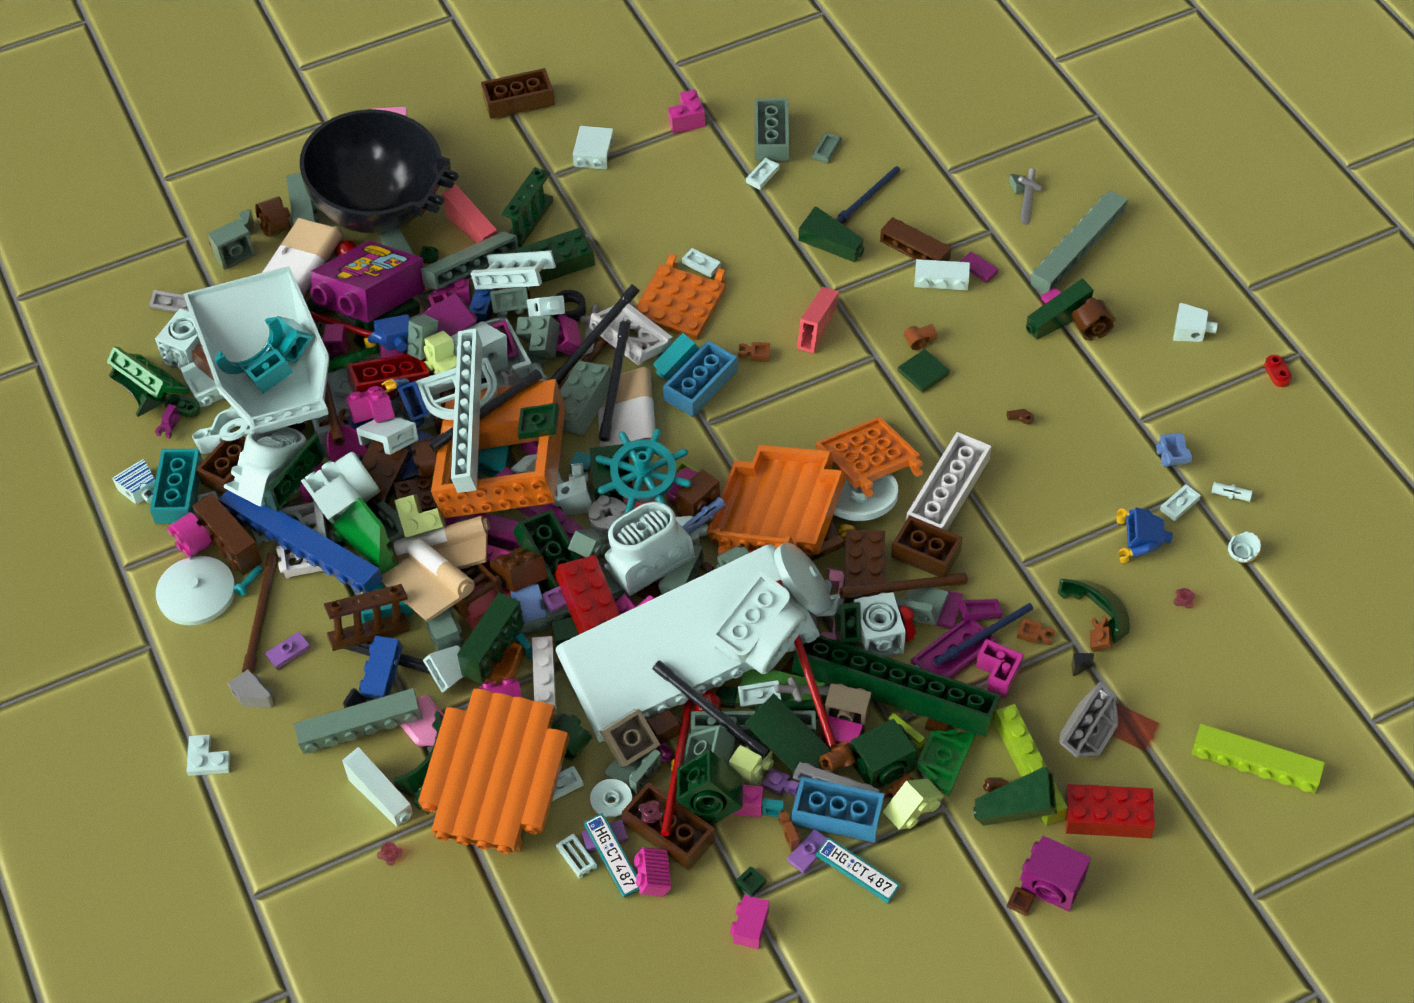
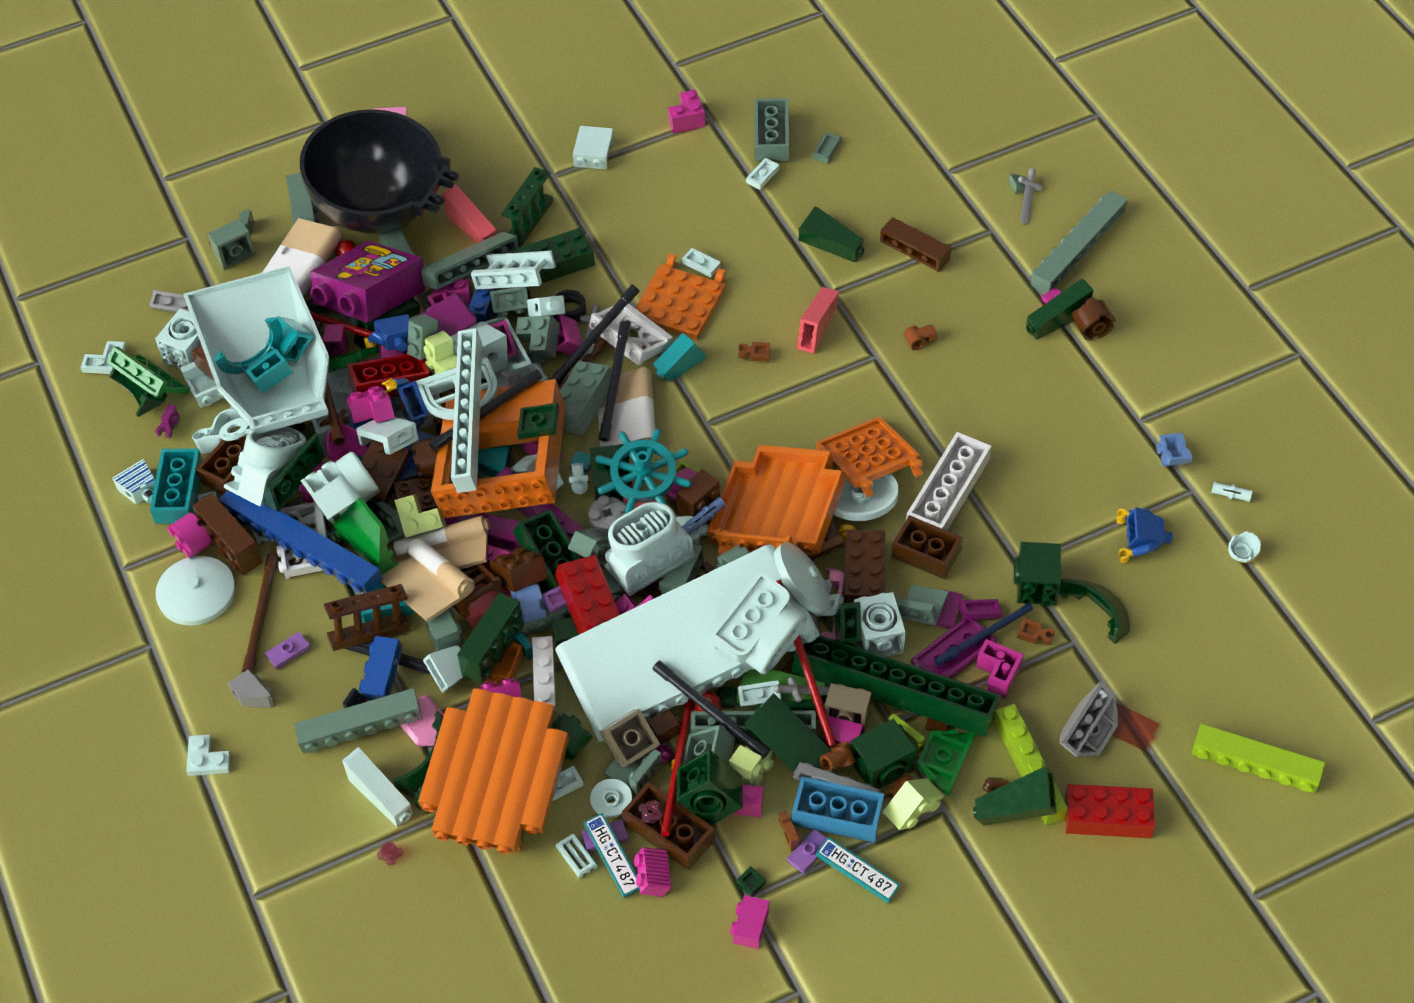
dark green plate [164,394,201,417] -> none
teal piece [234,565,263,596] -> none
reddish brown brick [255,196,291,236] -> none
dark green tile [420,246,439,264] -> none
reddish brown brick [481,68,555,119] -> none
light aqua torso [553,476,594,515] -> none
dark azure brick [663,341,738,417] -> none
medium lavender plate [762,768,799,798] -> none
teal tile [762,798,784,817] -> none
dark blue bar [835,166,900,223] -> none
reddish brown piece [839,573,968,599] -> none
dark green tile [898,349,950,393] -> none
red plate [898,605,917,643] -> none
light aqua brick [914,259,970,290] -> none
magenta tile [960,251,998,283] -> none
reddish brown arm [1007,409,1034,424] -> none
reddish brown tile [1007,887,1036,916] -> none
magenta brick [1020,835,1091,912] -> none
black slope [1071,653,1094,676] -> none
dark orange plate [1090,615,1112,652] -> none
light aqua plate [1160,484,1201,521] -> none
light aqua torso [1173,303,1218,342] -> none
clear pink plate [1173,588,1195,609] -> none
red plate [1264,355,1292,387] -> none
none -> light aqua plate [81,341,126,374]
none -> dark green brick [1014,542,1061,606]

